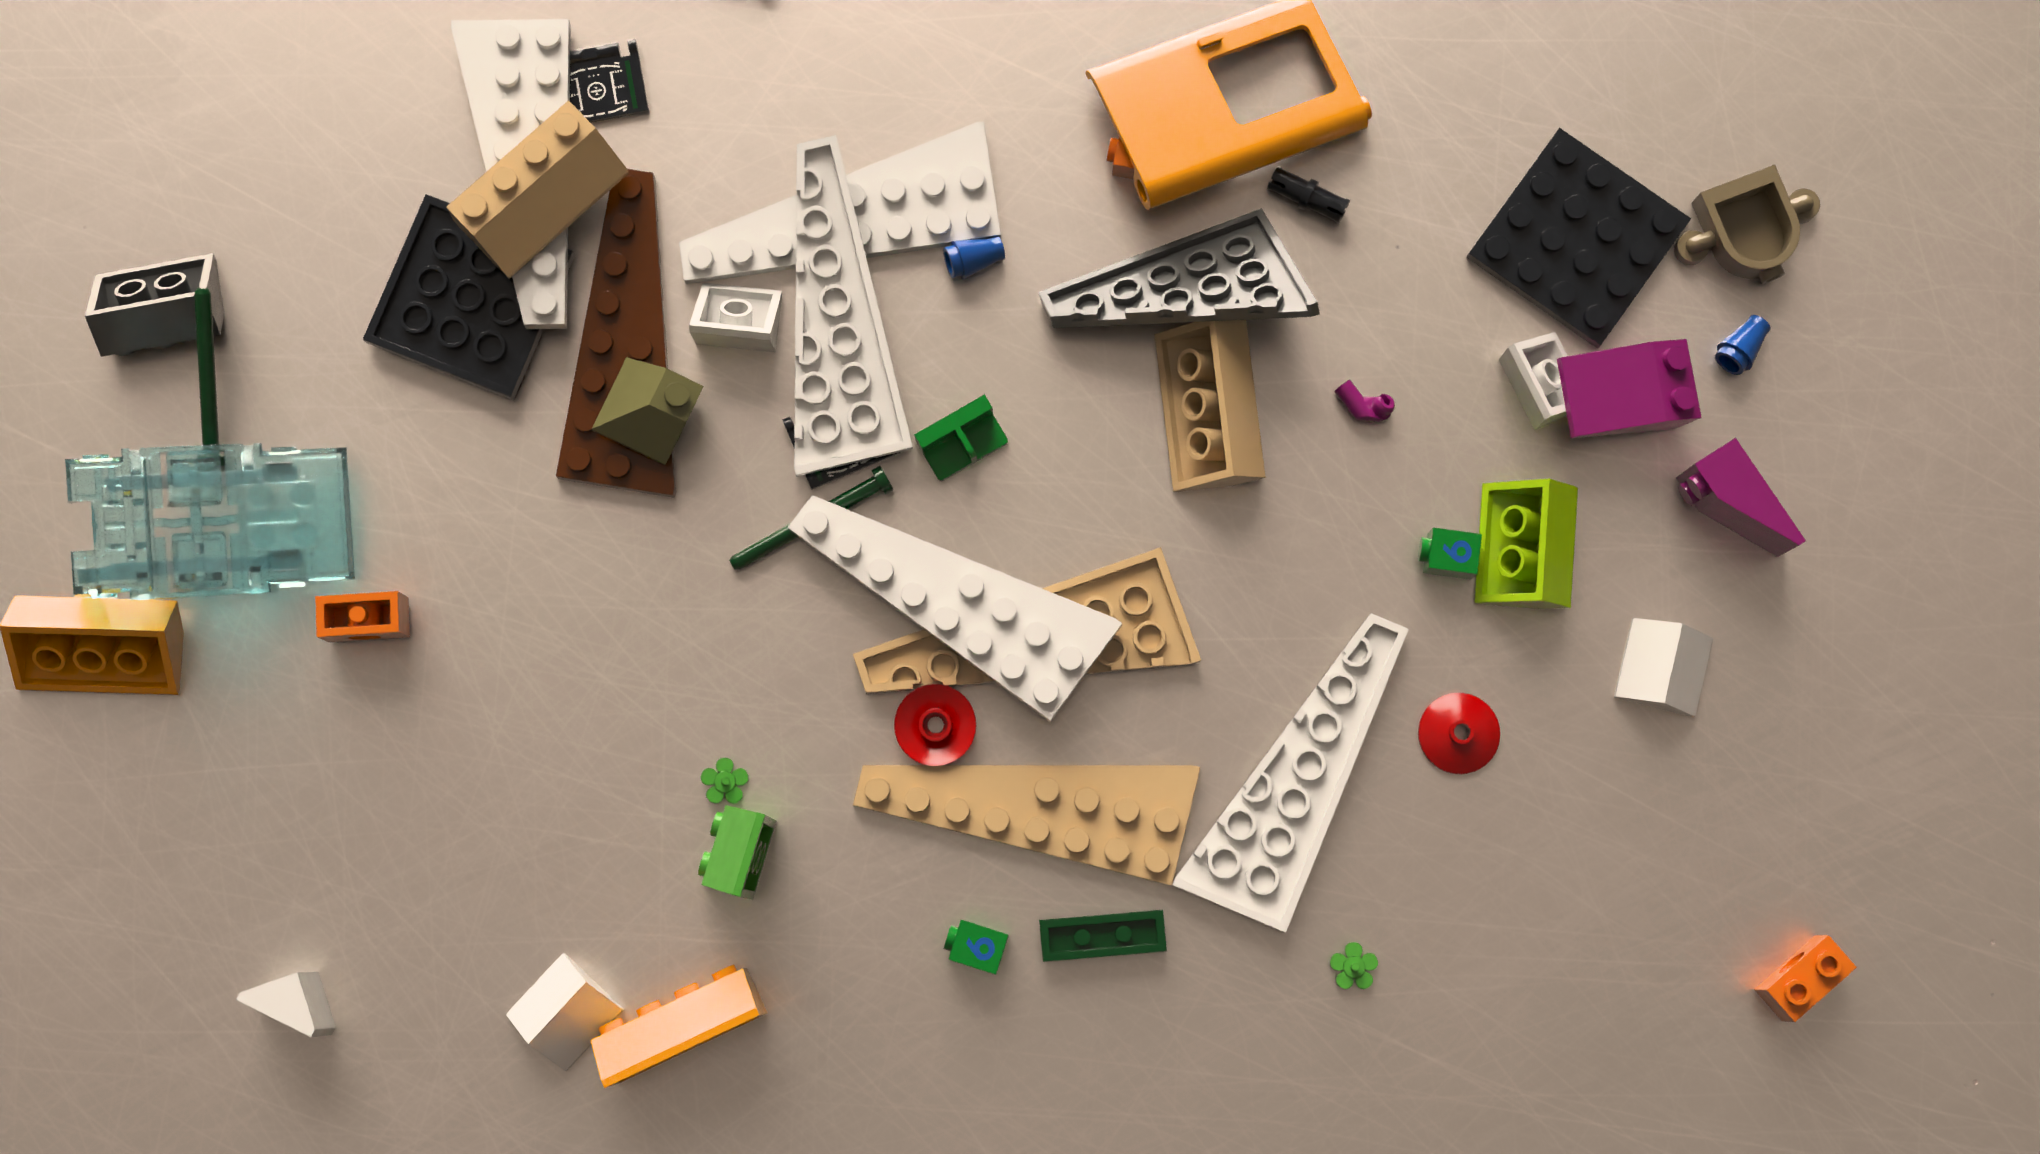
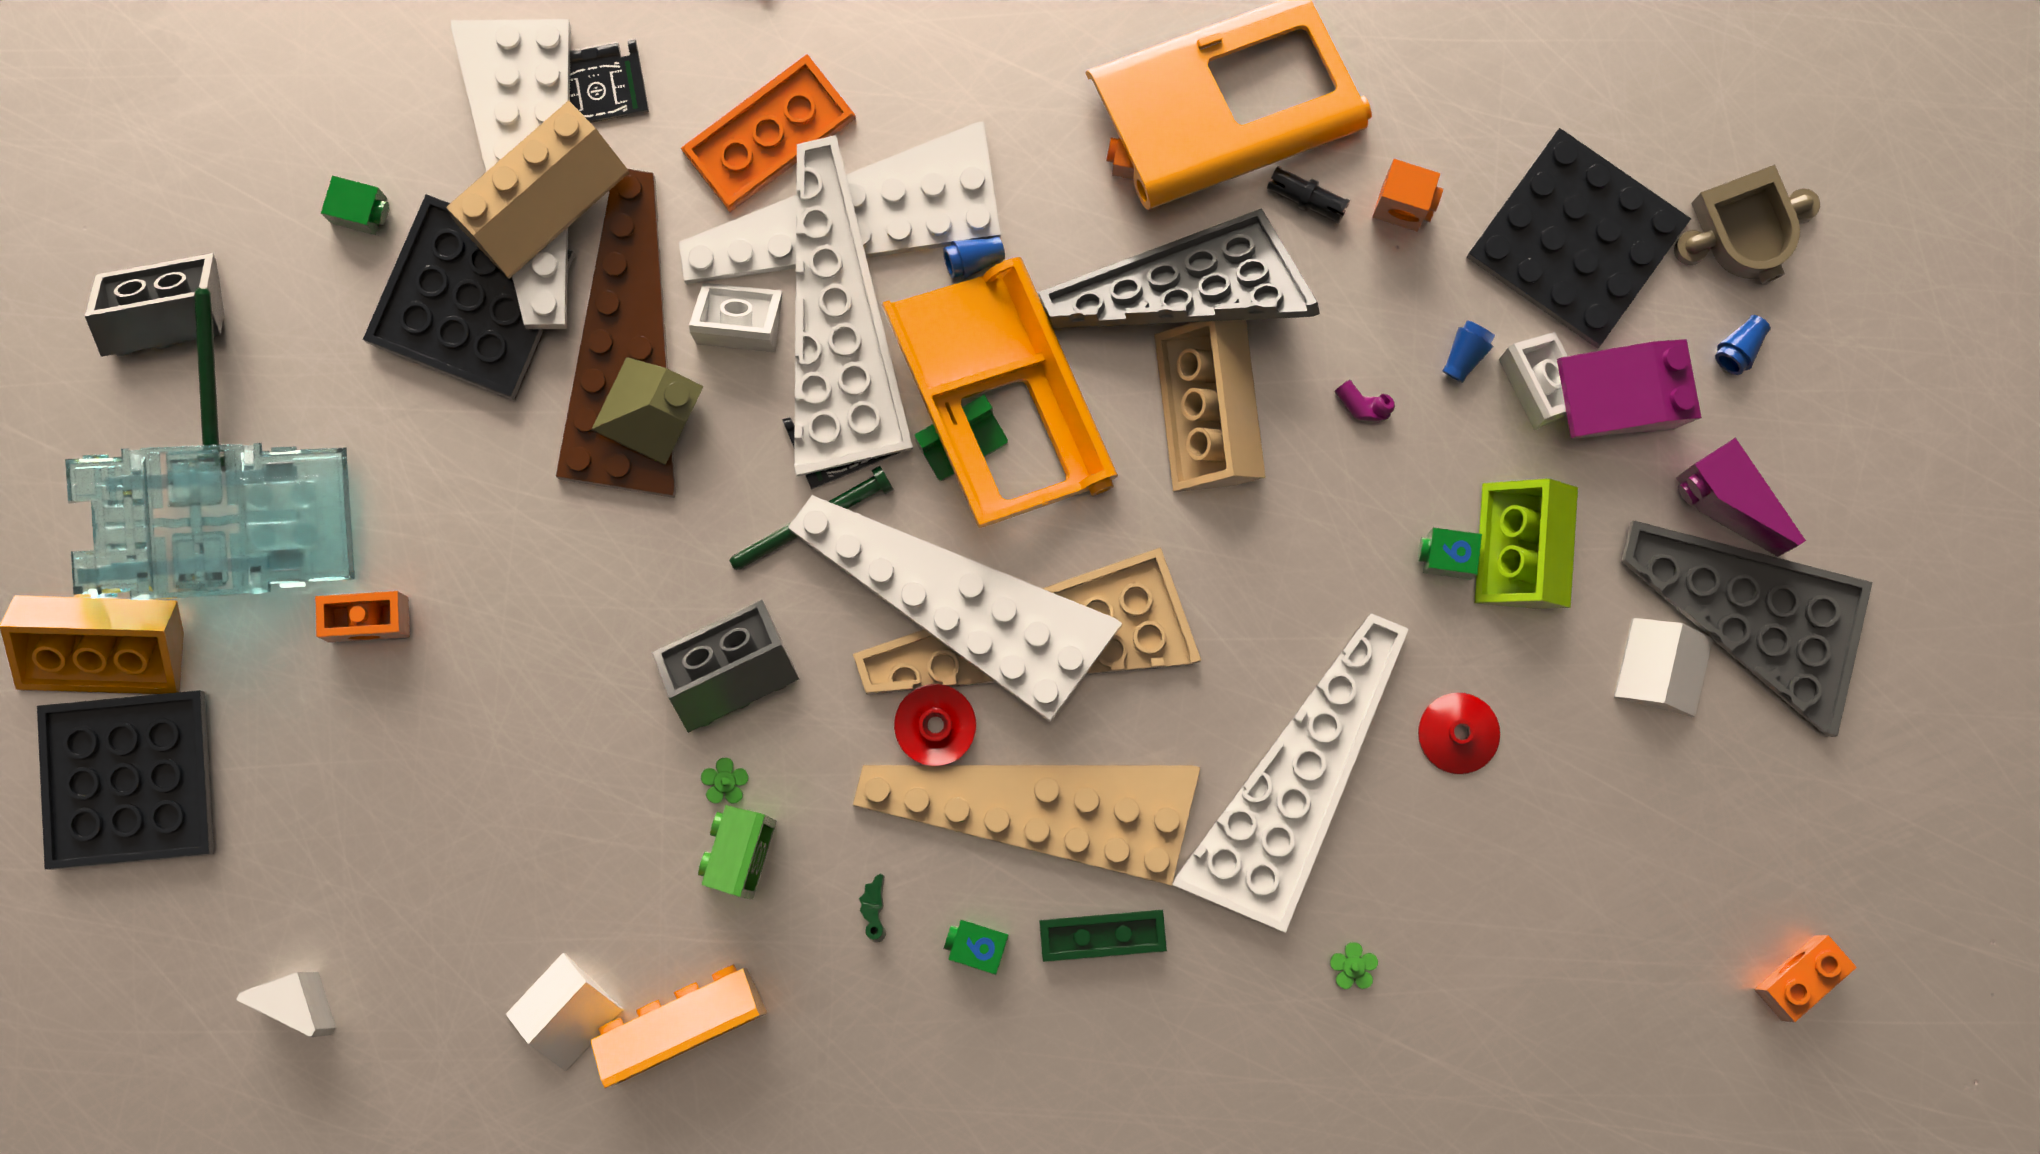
none -> black plate [37,690,214,870]
none -> green brick [321,175,389,235]
none -> dark grey slope [652,600,799,733]
none -> orange tile [681,54,856,212]
none -> dark green piece [859,873,886,942]
none -> light orange piece [882,257,1118,528]
none -> orange brick [1372,159,1443,232]
none -> blue cone [1442,320,1495,383]
none -> dark grey wing [1621,521,1873,737]

